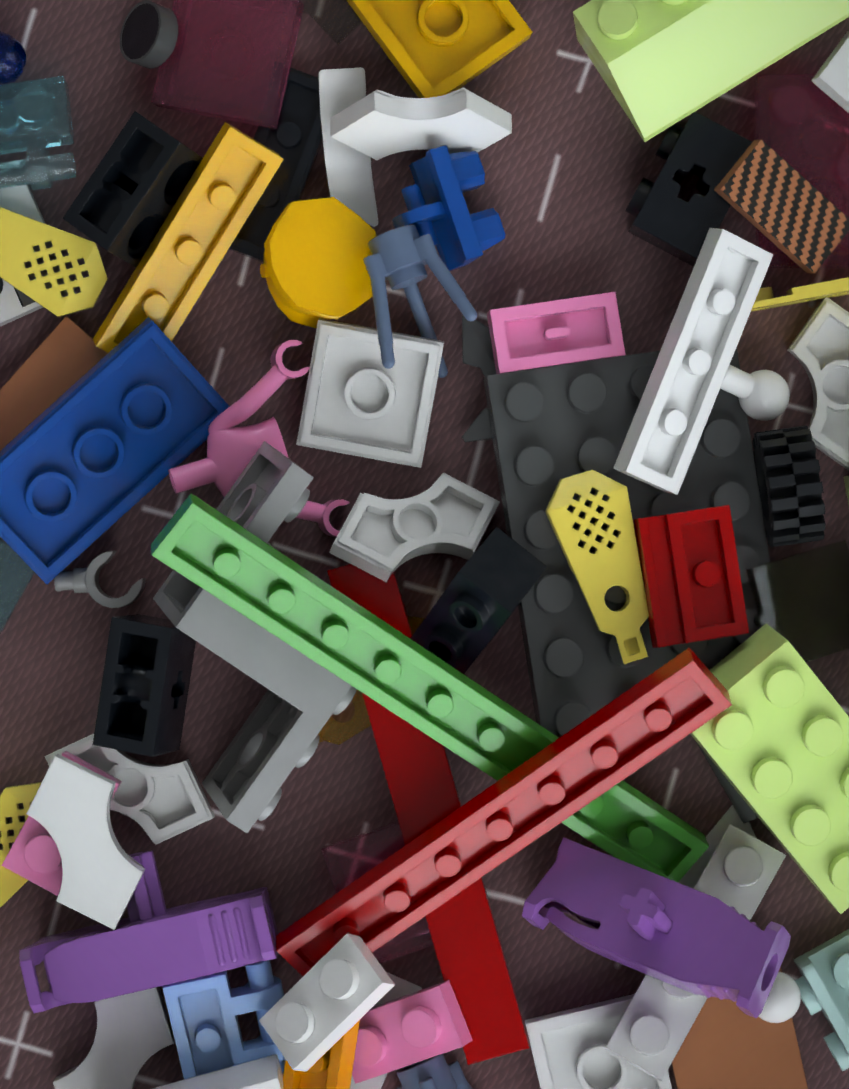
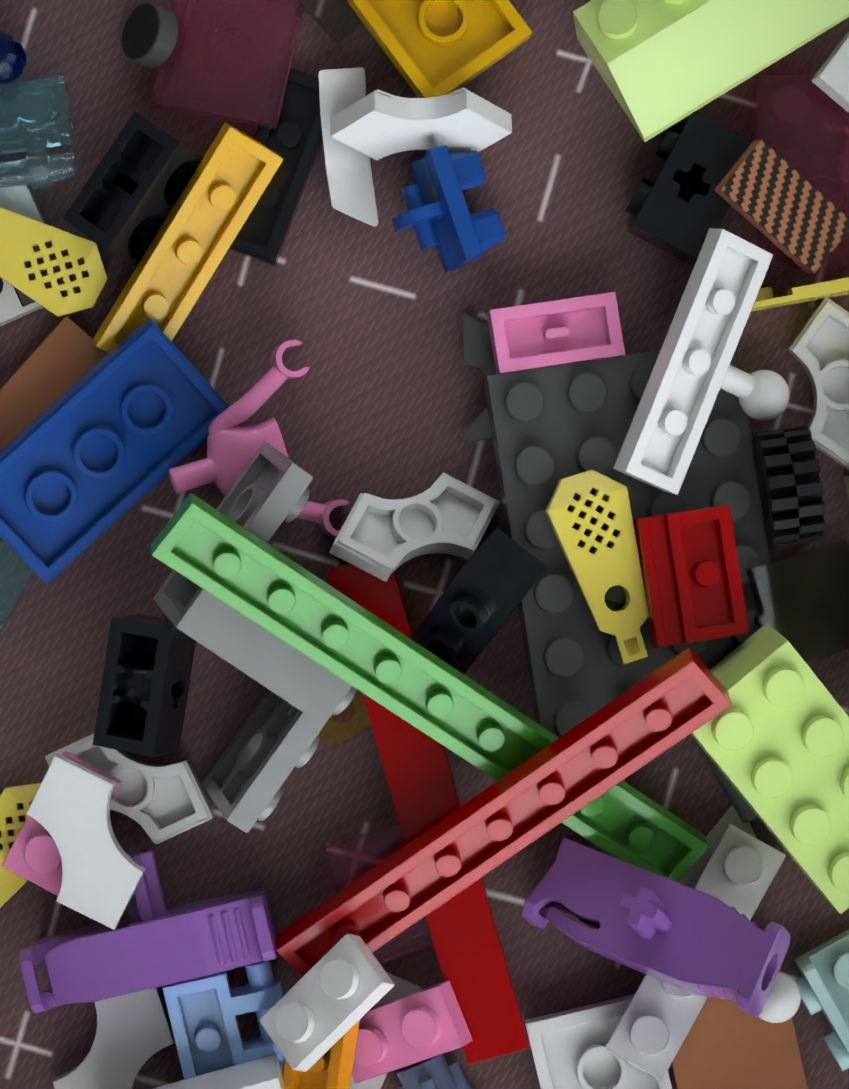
light grey piece [54,551,146,608] -> none
yellow hat [260,197,377,328] -> none
white tile [296,318,444,468] -> none
sand blue plant [363,225,477,378] -> none

